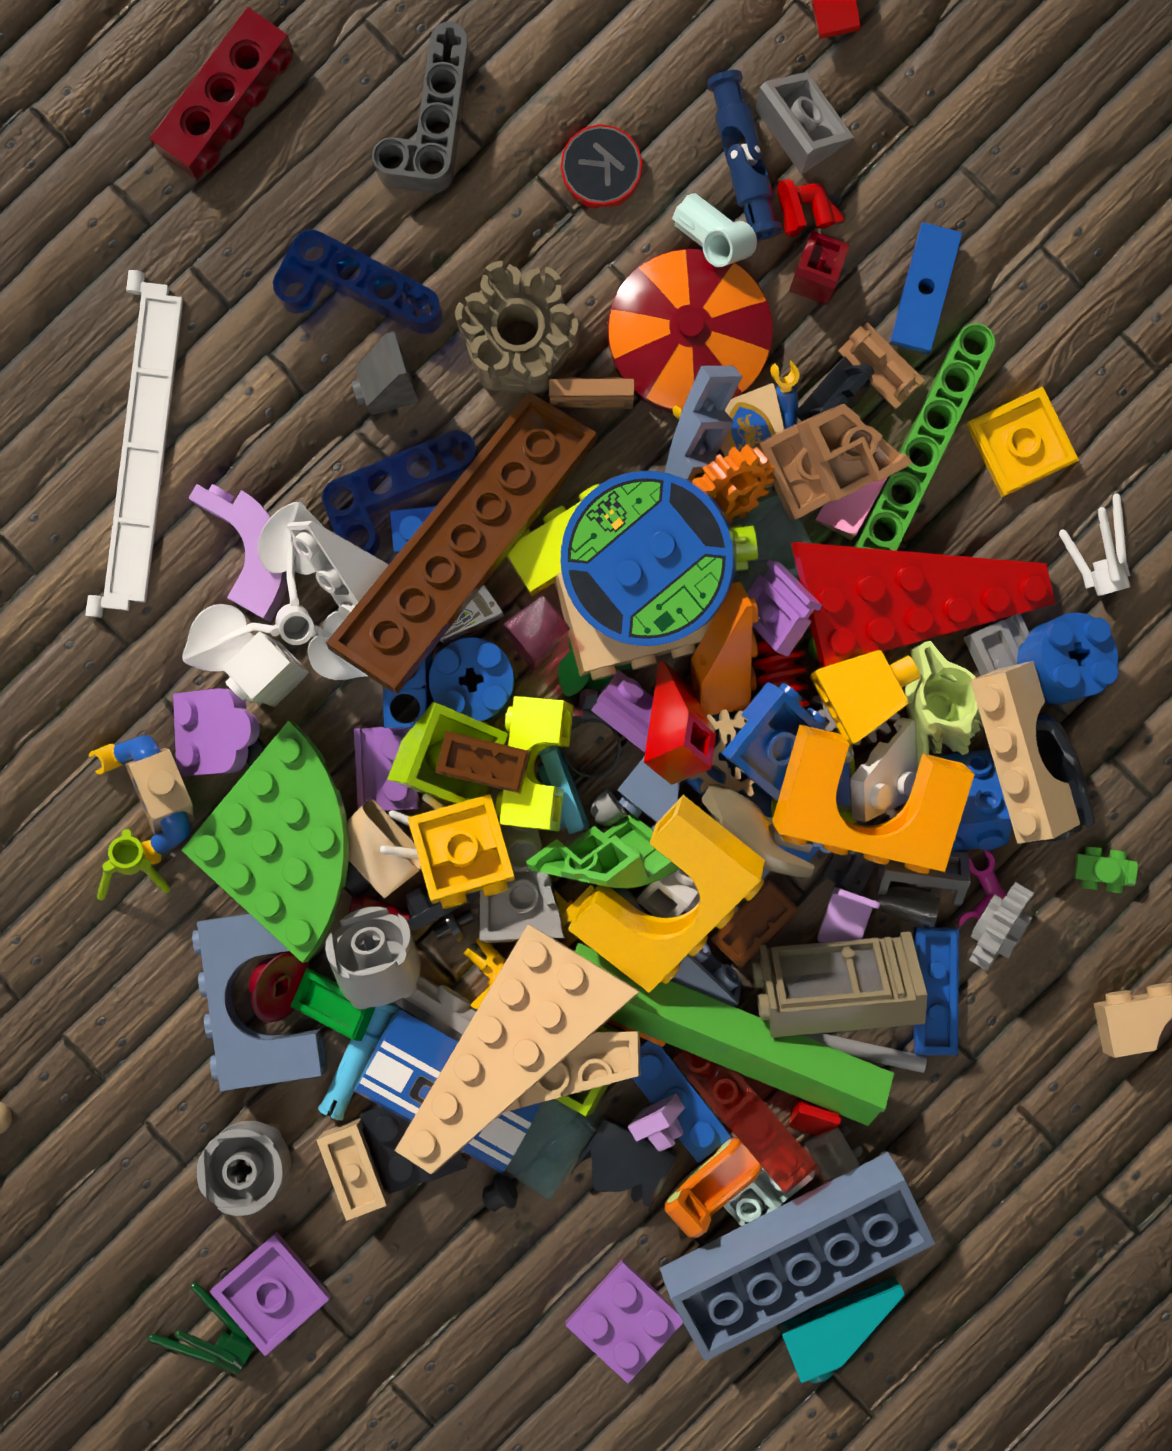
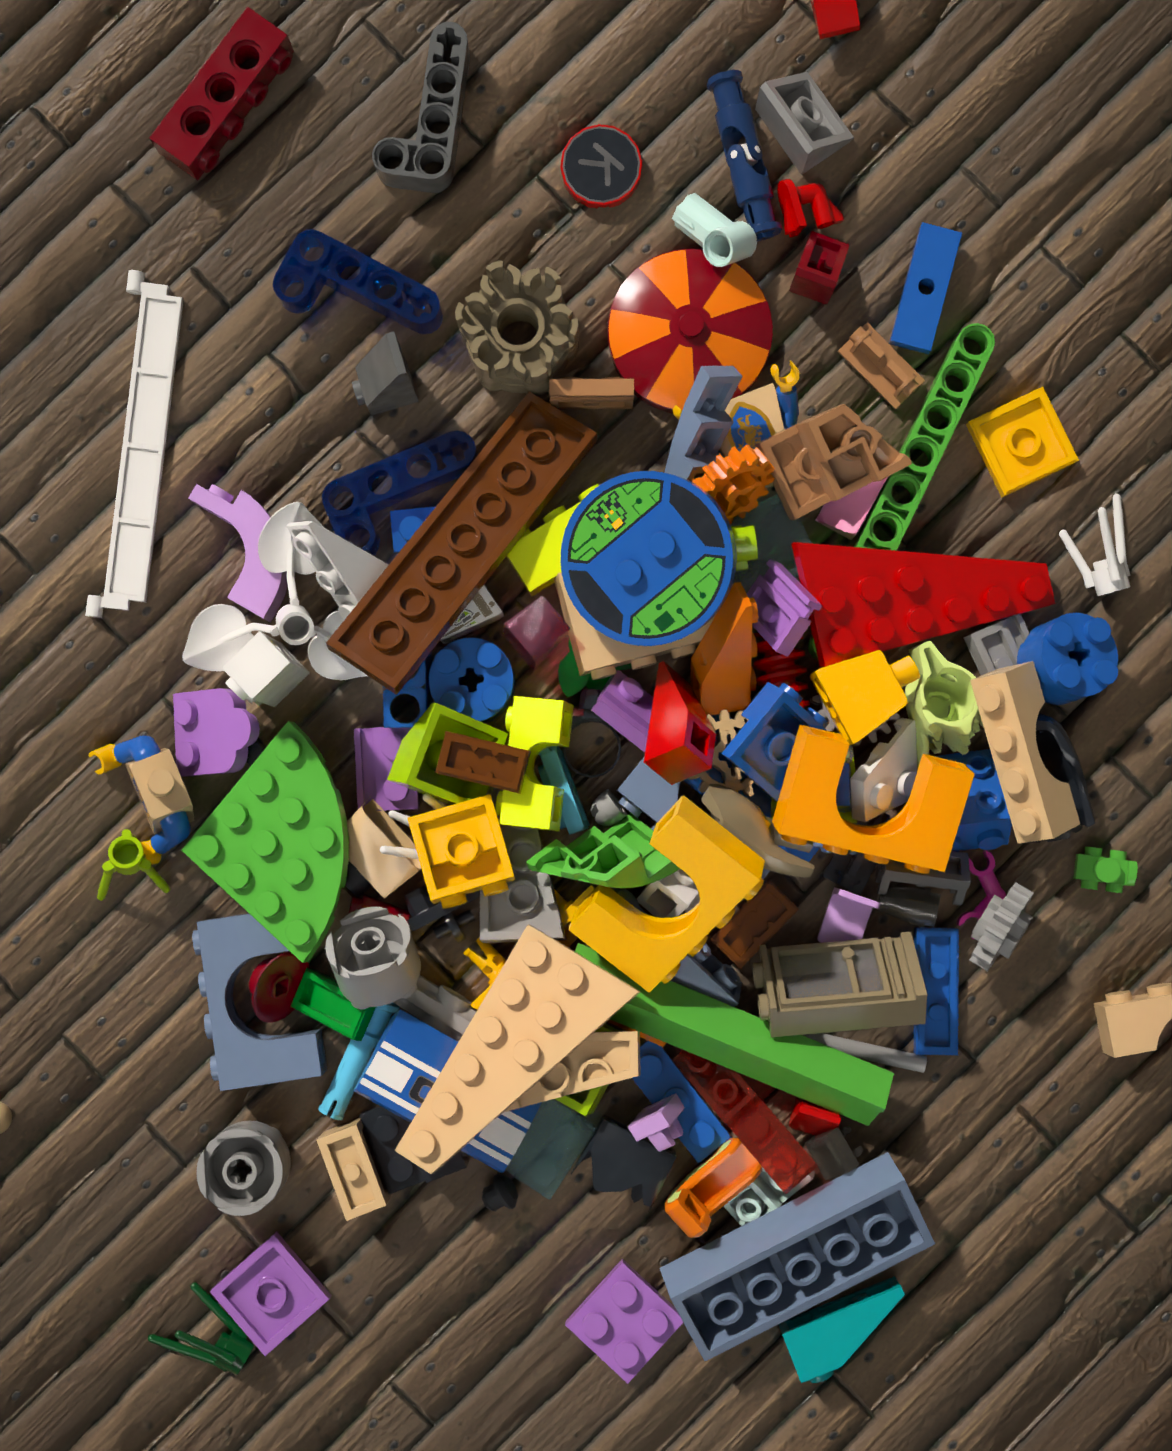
black hinge [795,356,874,422] -> none

